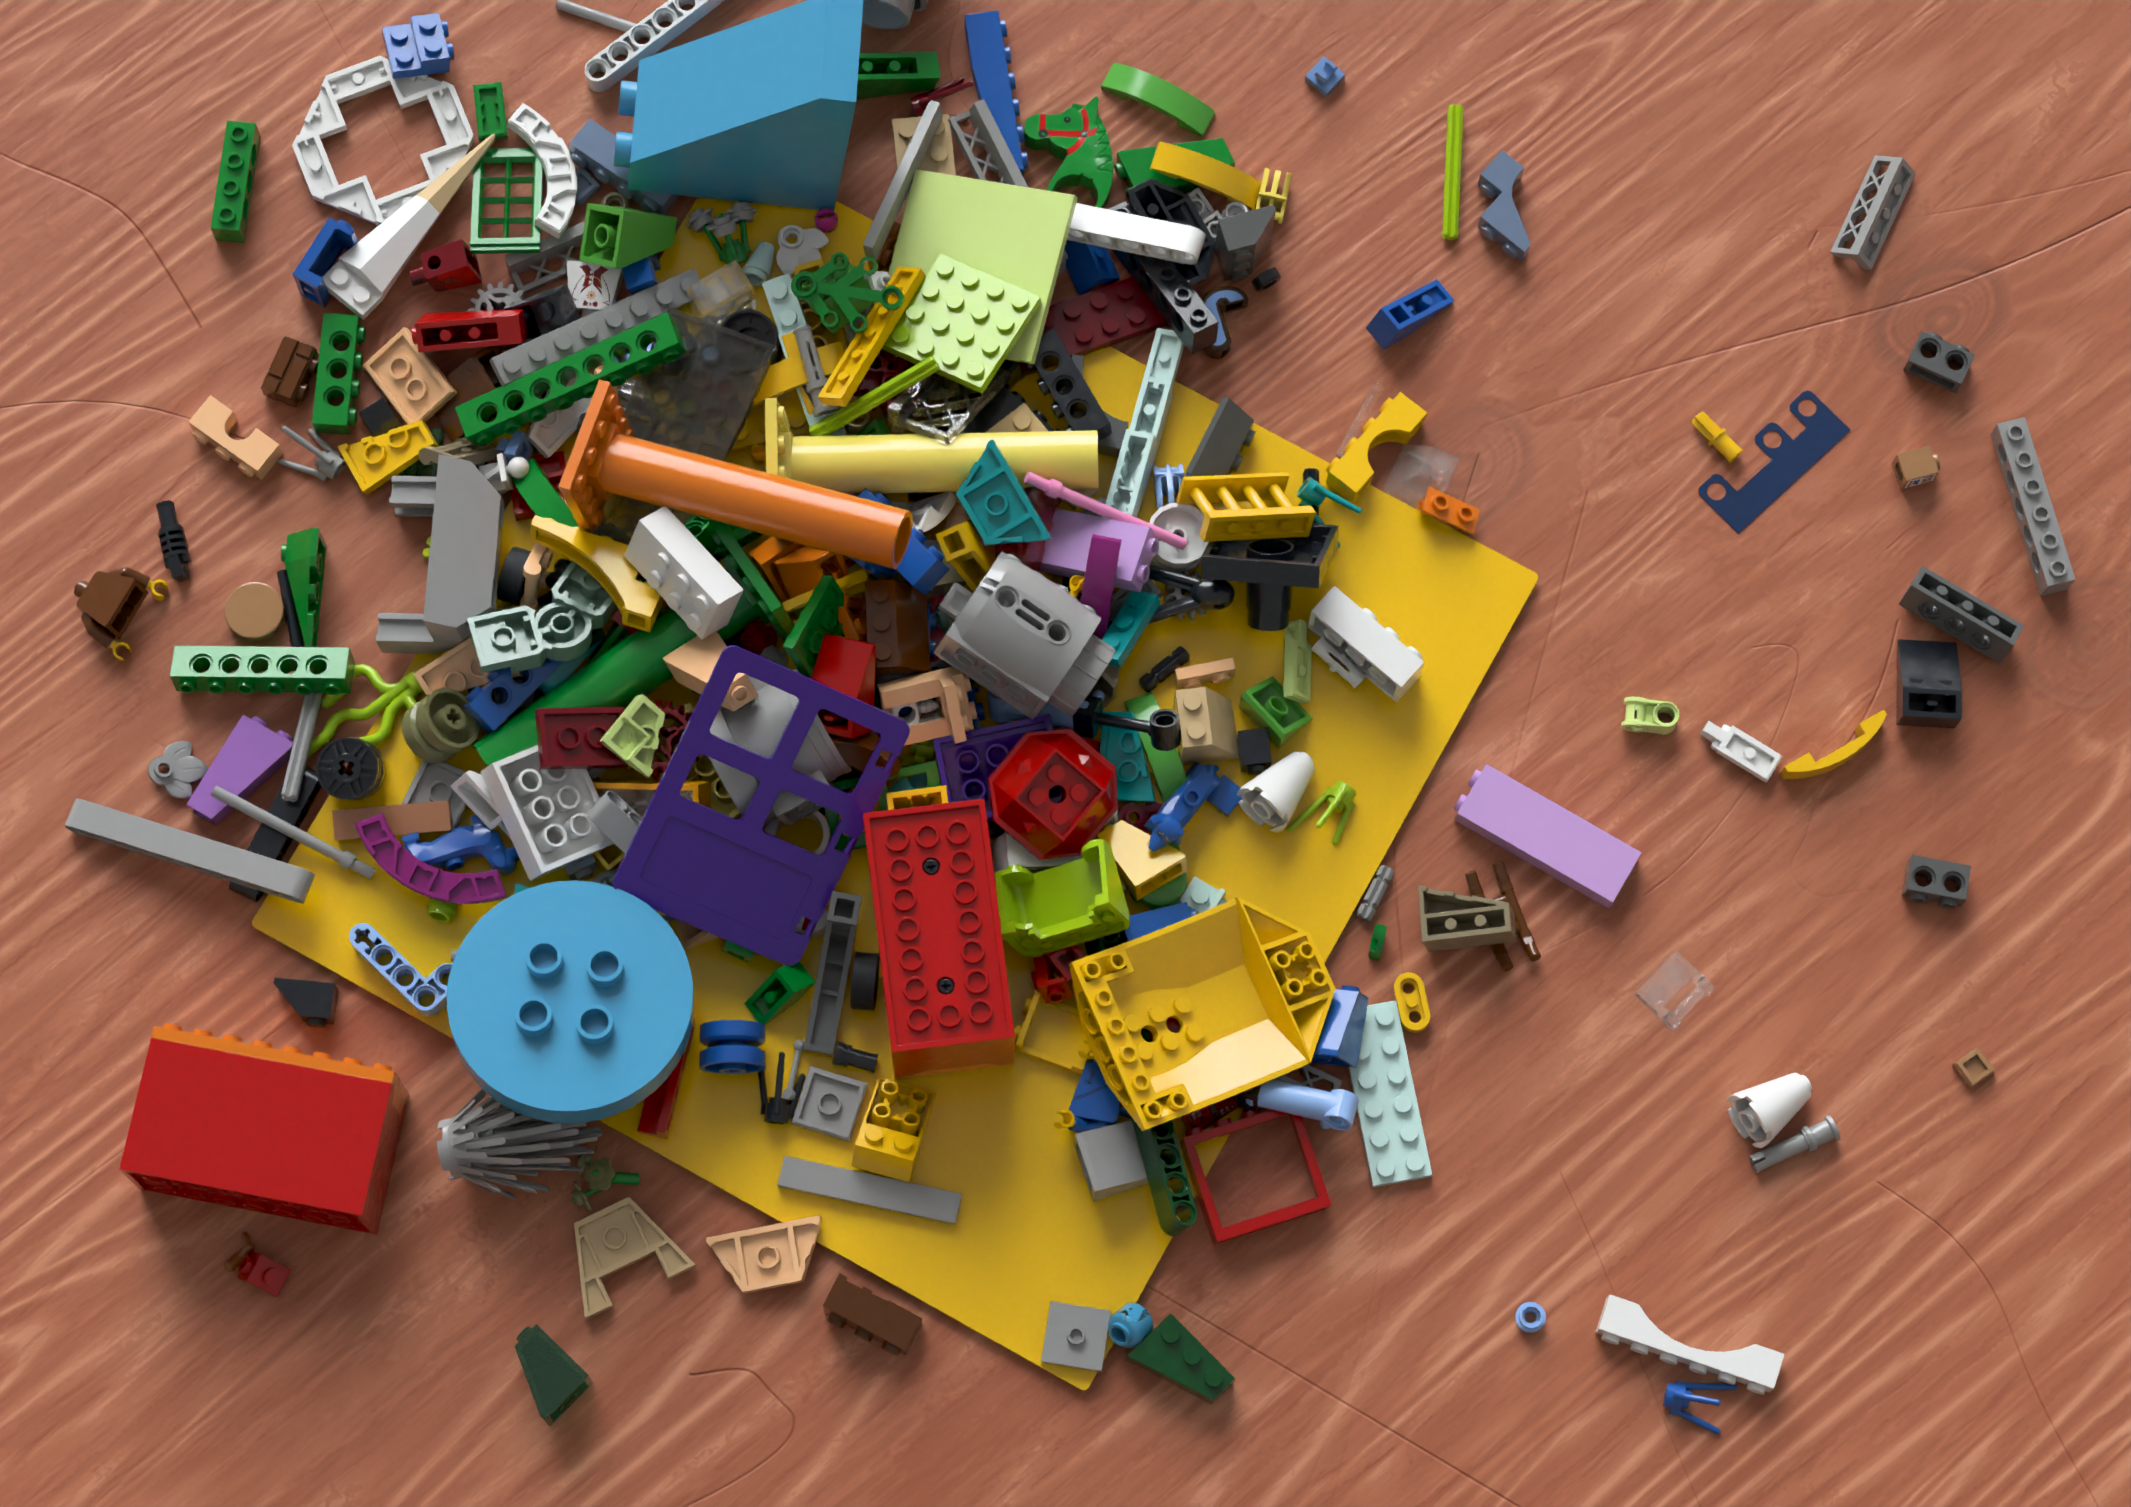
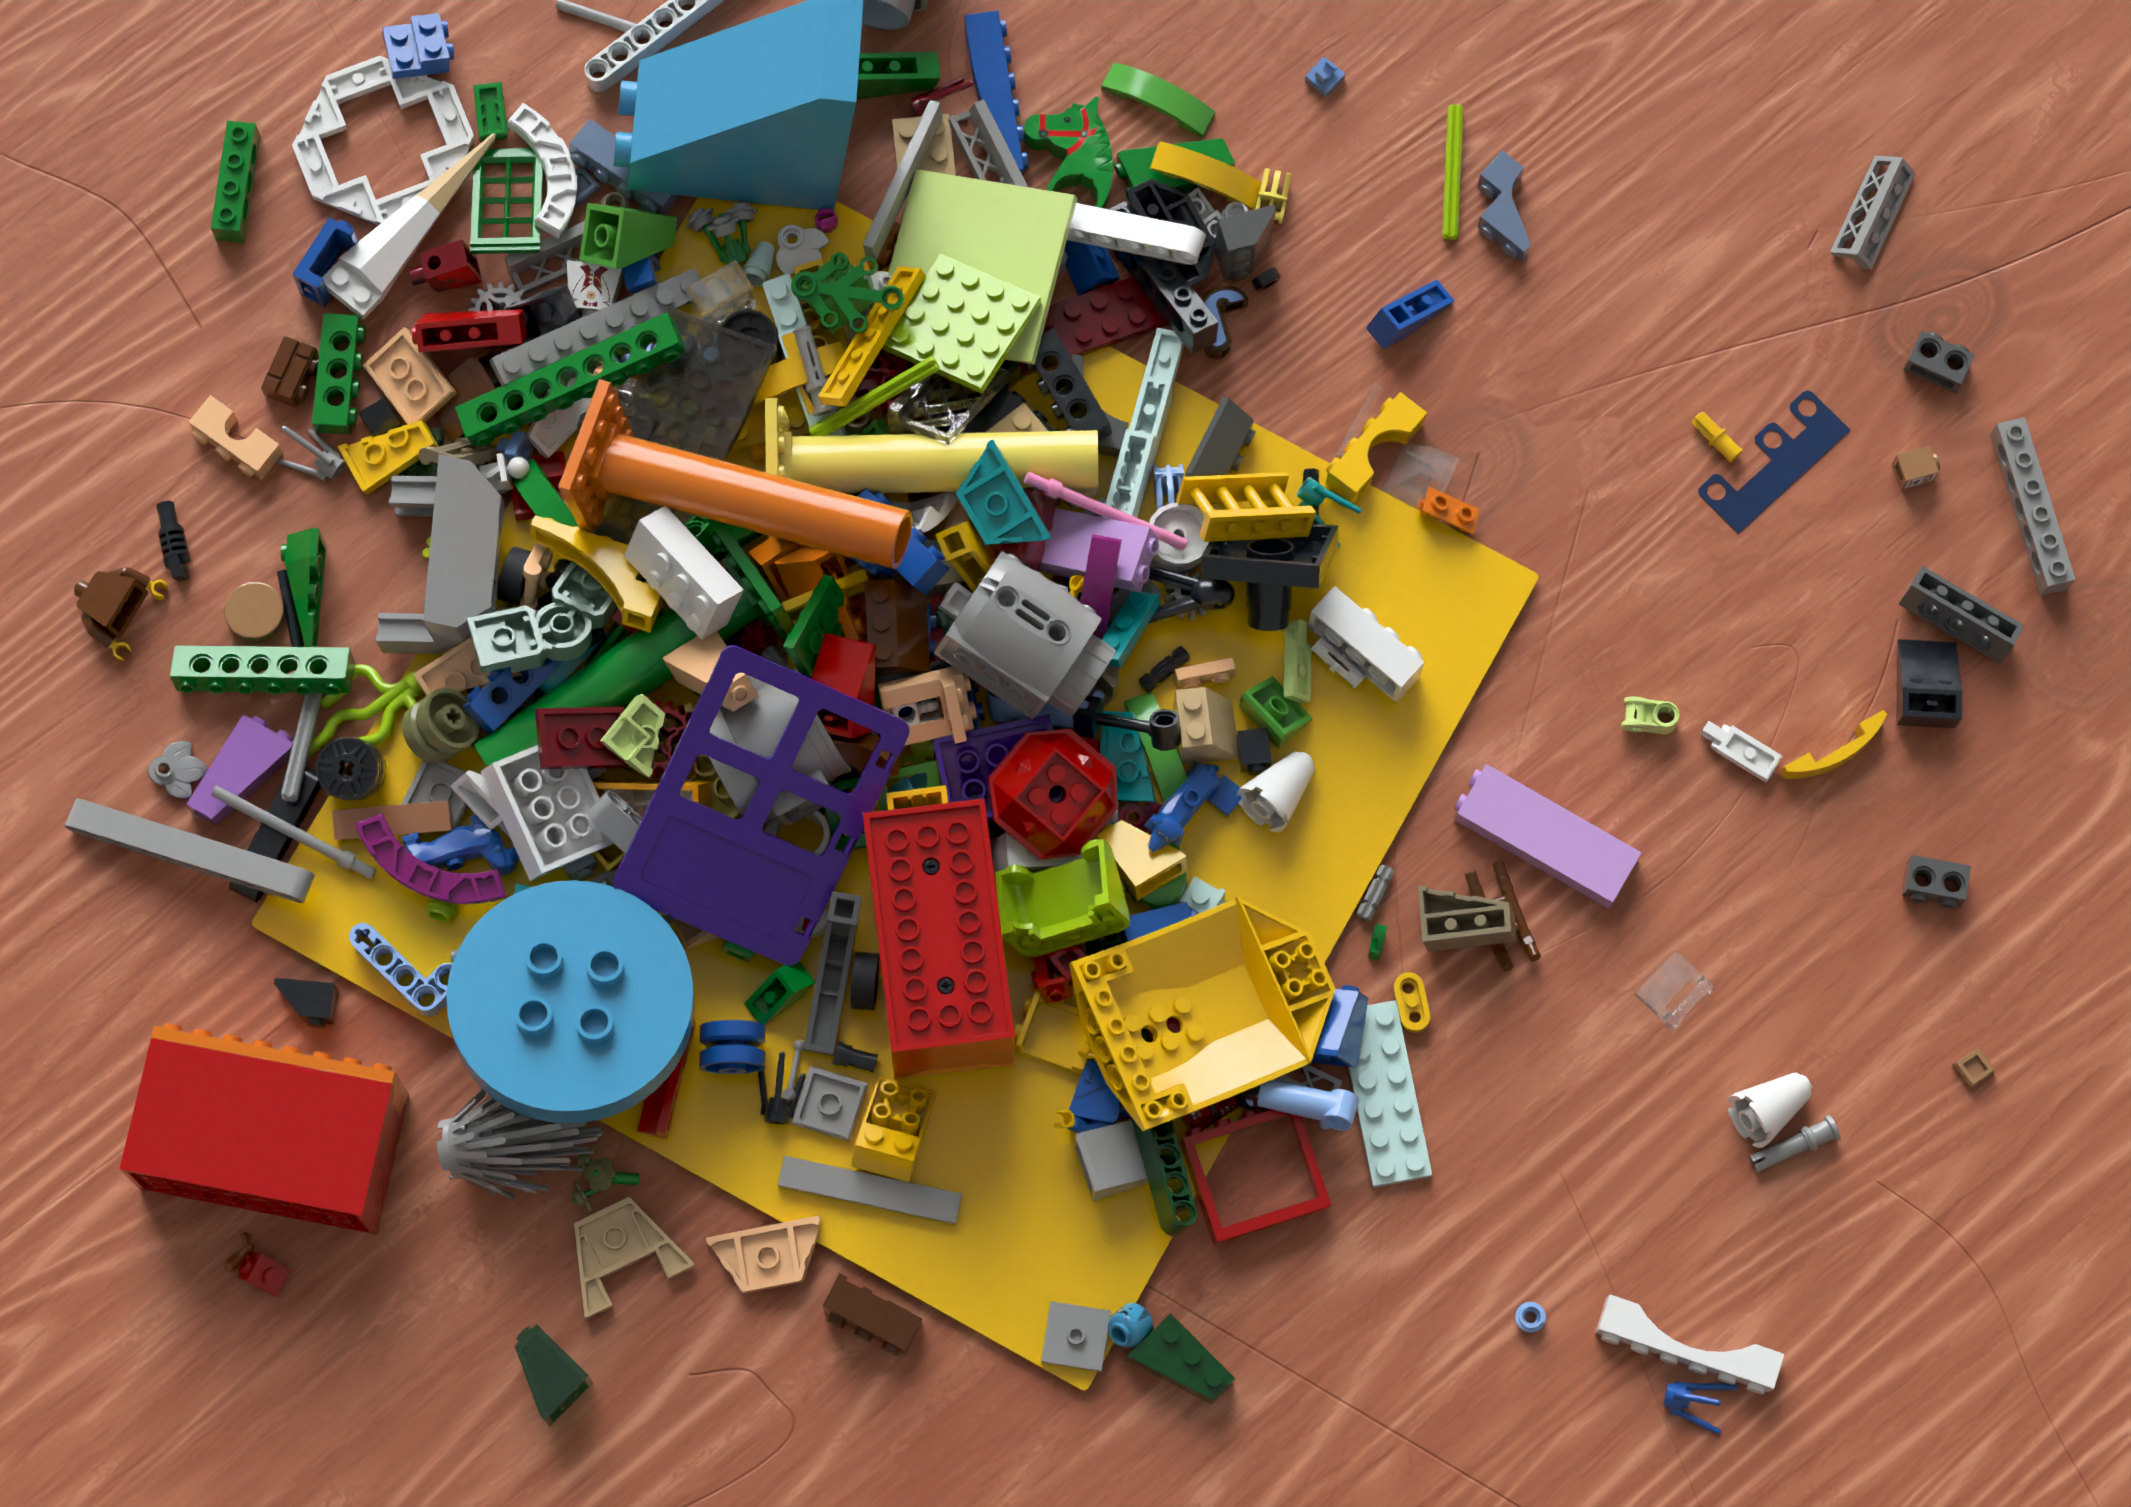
lime plant [1287,781,1357,845] -> none

